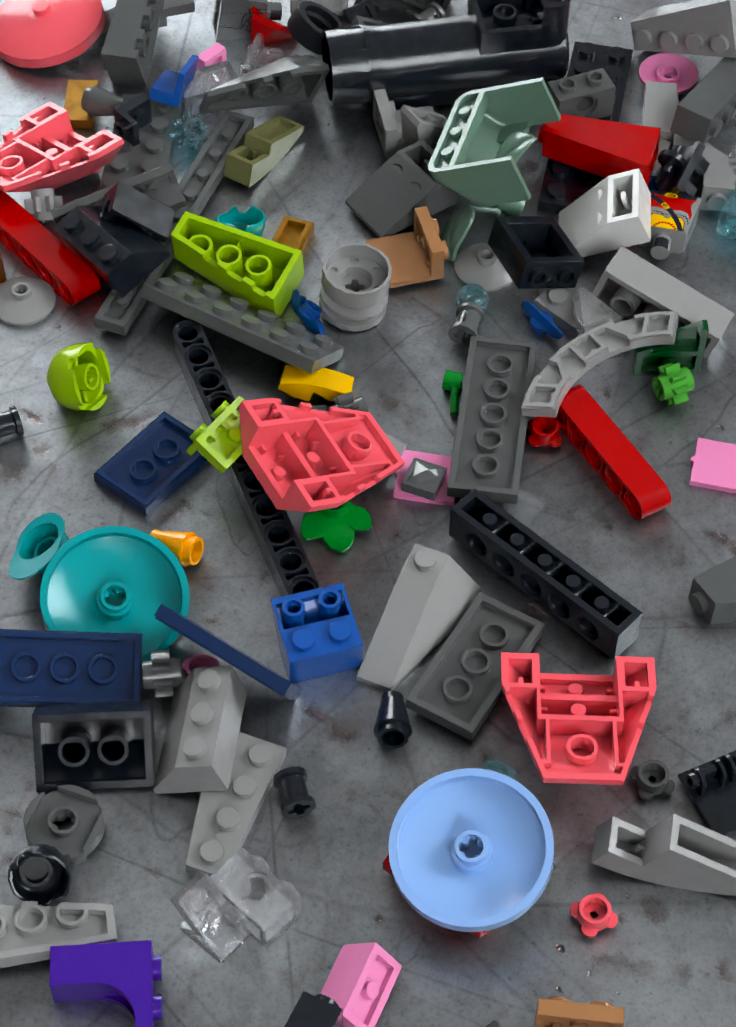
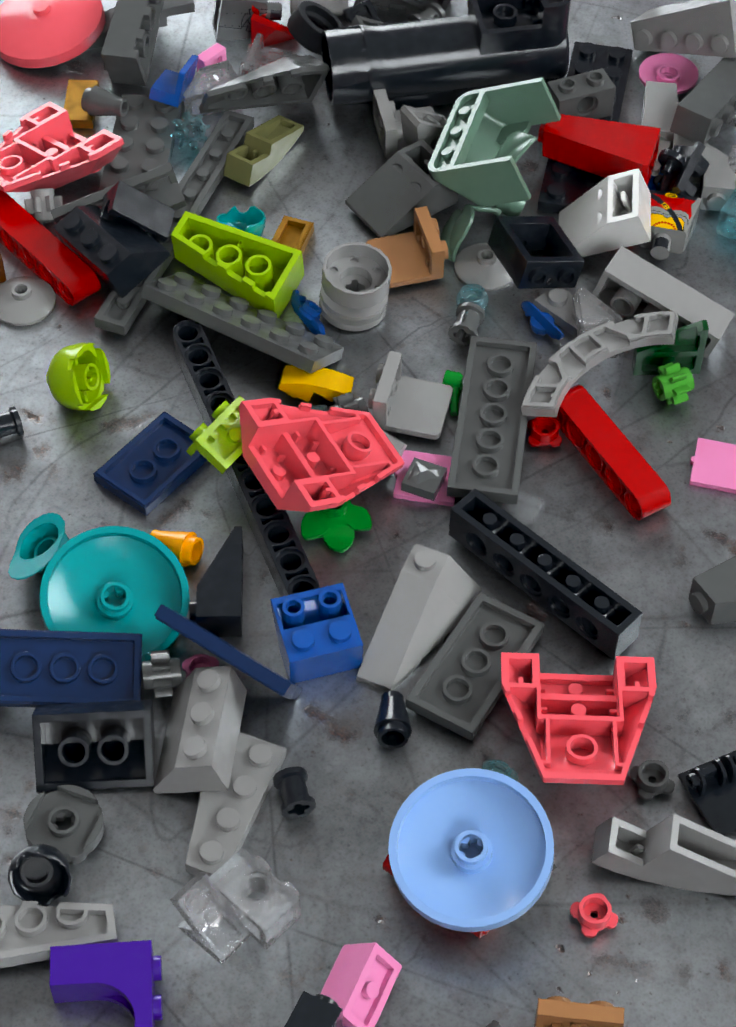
black bracket [113,92,152,147] -> none
none -> black slope [189,526,244,637]
none -> light grey bracket [368,351,453,440]

